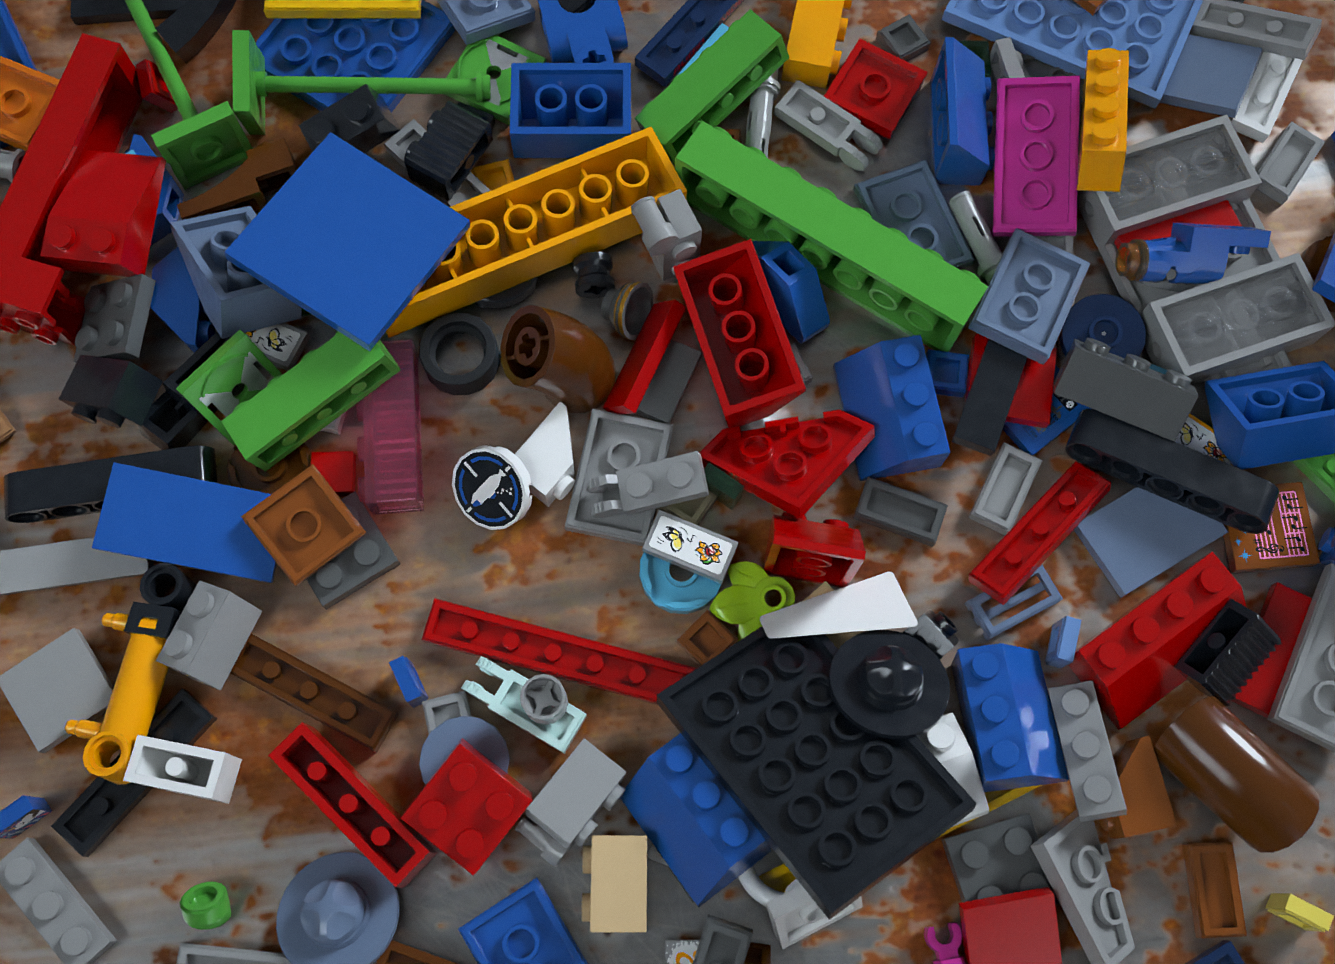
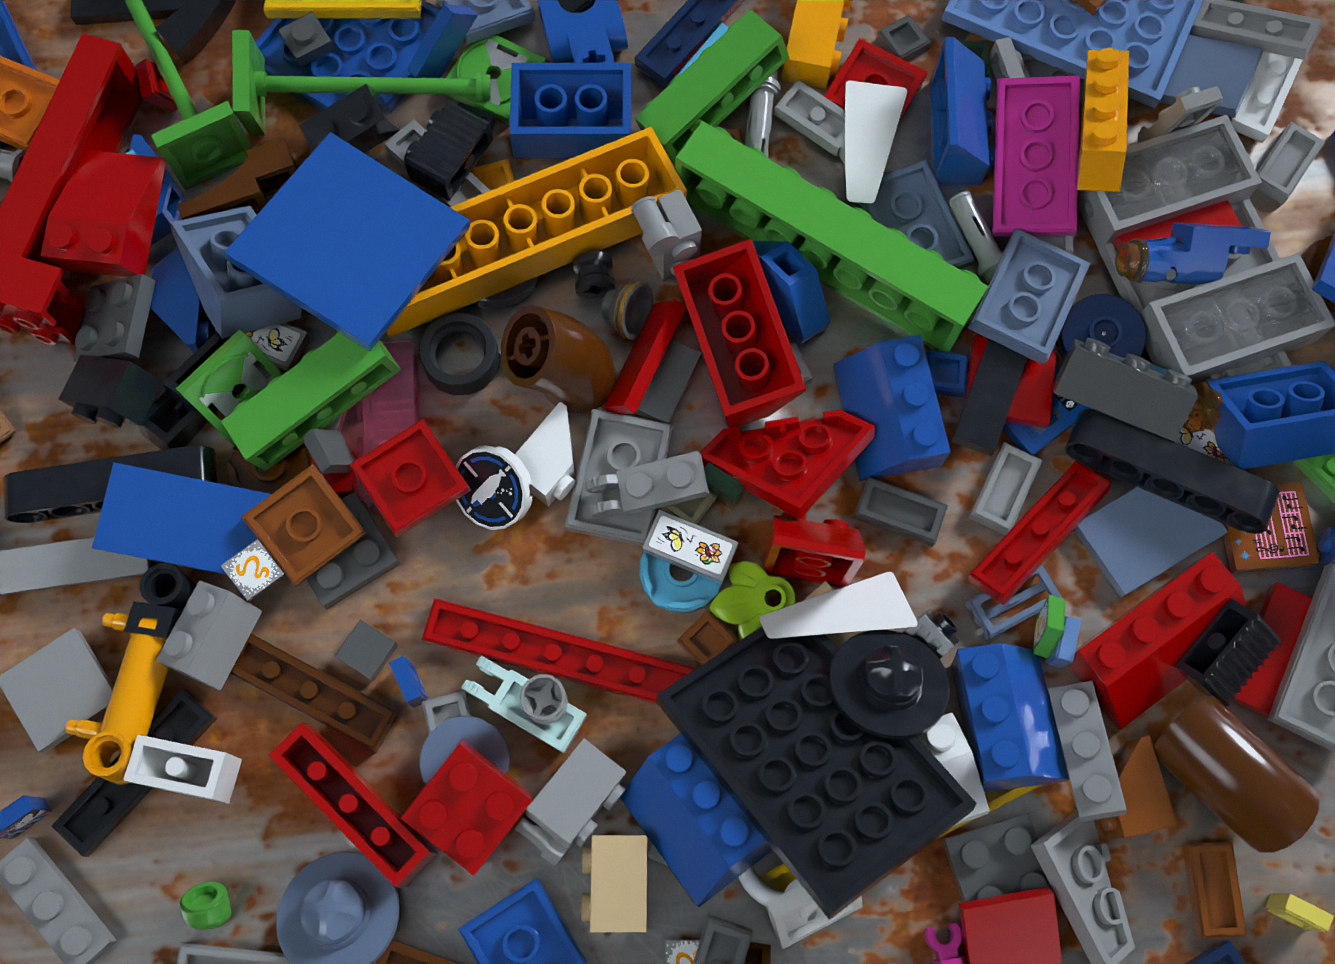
none -> tile [221,539,285,601]
none -> dark grey plate [278,12,334,67]
none -> dark grey tile [302,429,356,473]
none -> dark grey tile [335,620,398,681]
none -> red tile [349,419,471,538]
none -> blue tile [407,4,478,78]
none -> white sticker [845,81,907,203]
none -> bright green tile [1033,595,1065,658]
none -> light grey hinge [1137,86,1223,143]
none -> clear orange plant [1184,382,1223,433]

